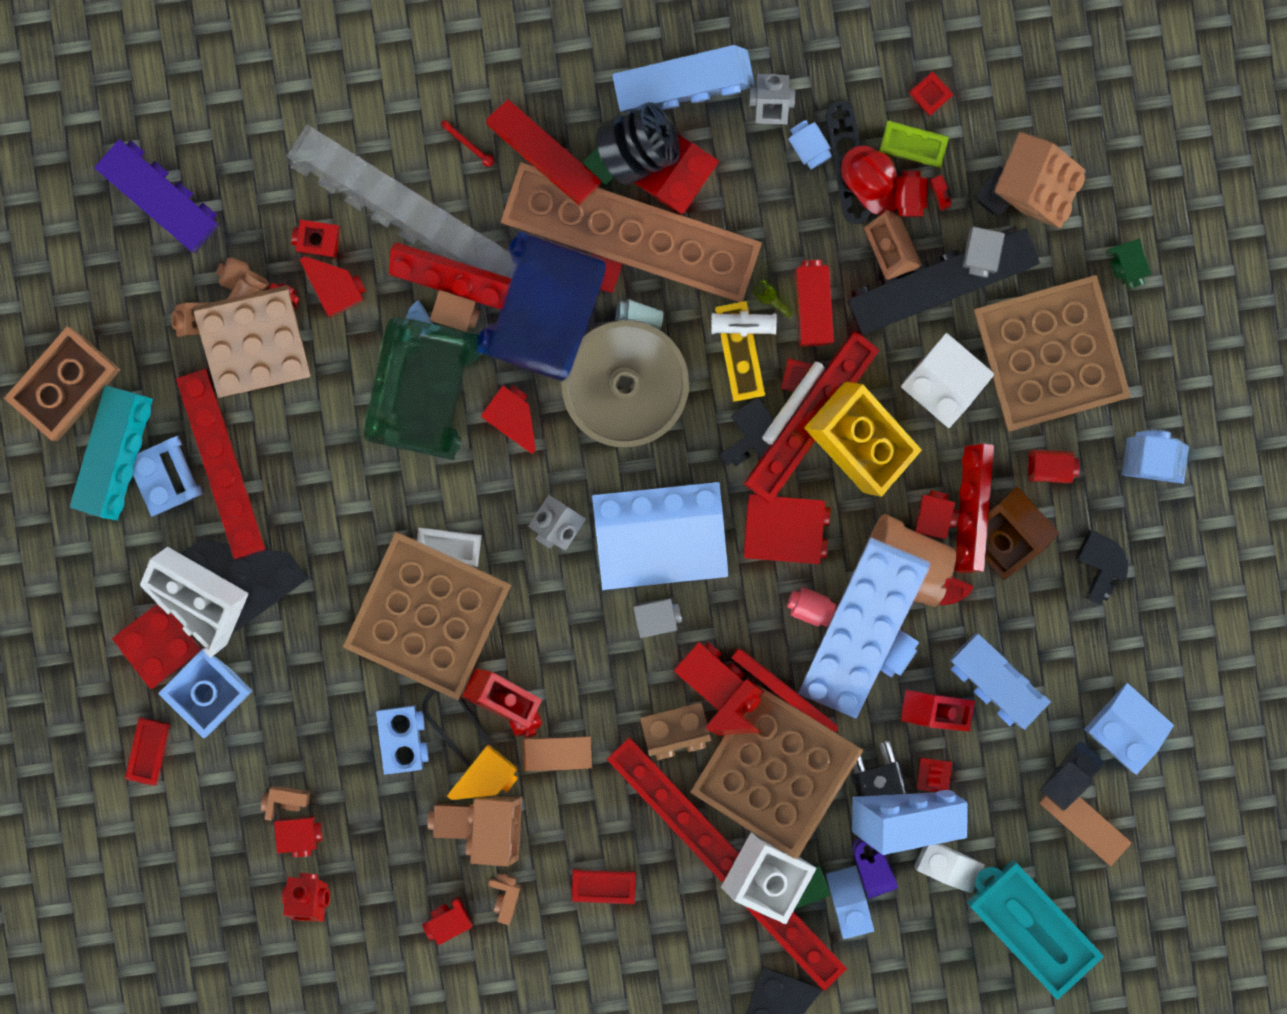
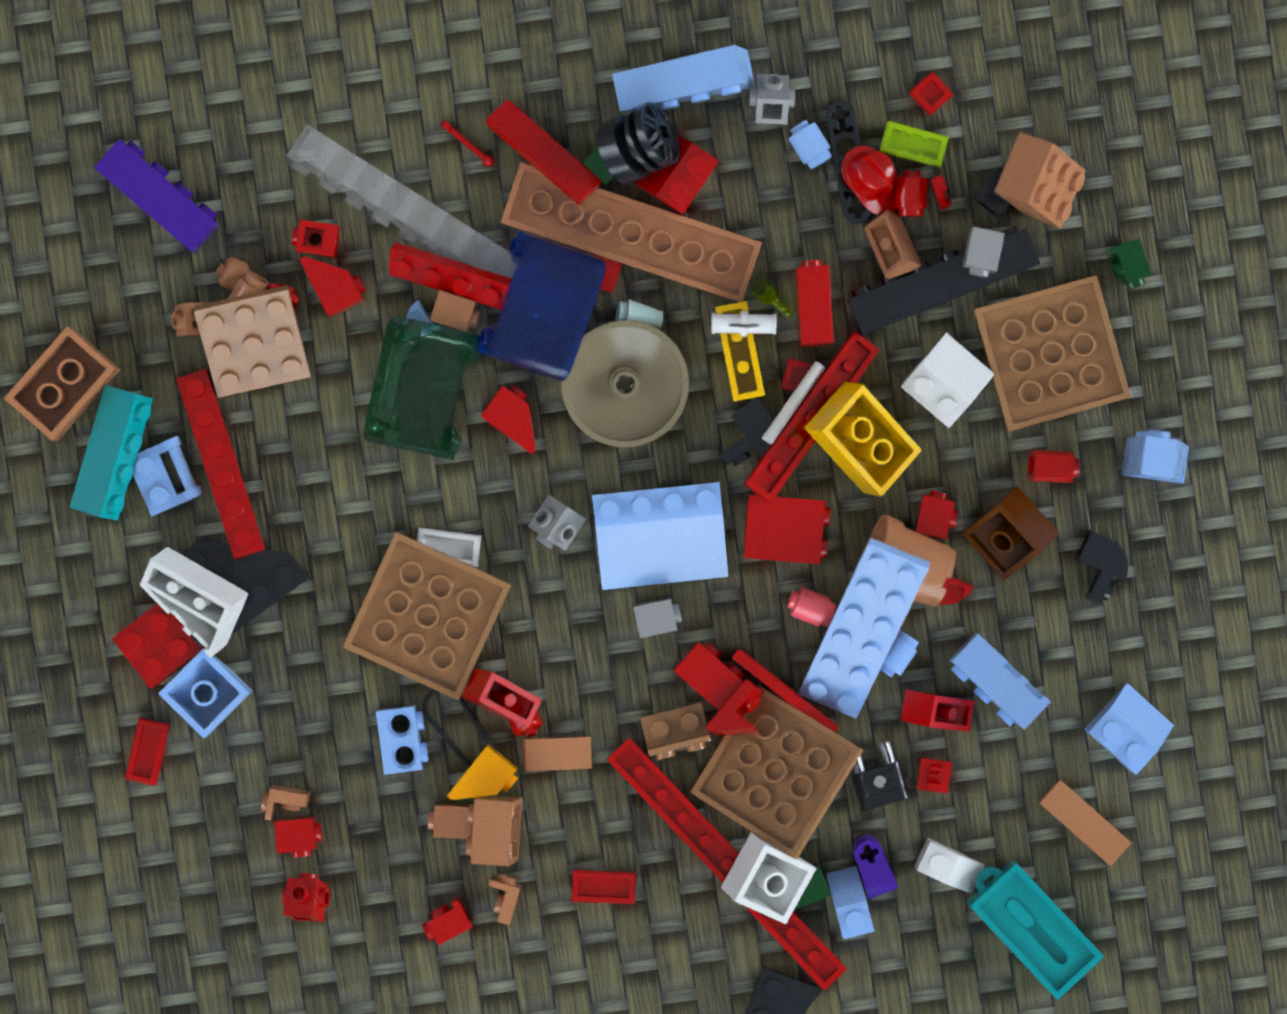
light blue wedge [852,790,968,855] -> none
red plate [954,444,994,573] -> none
black slope [1040,741,1104,811] -> none

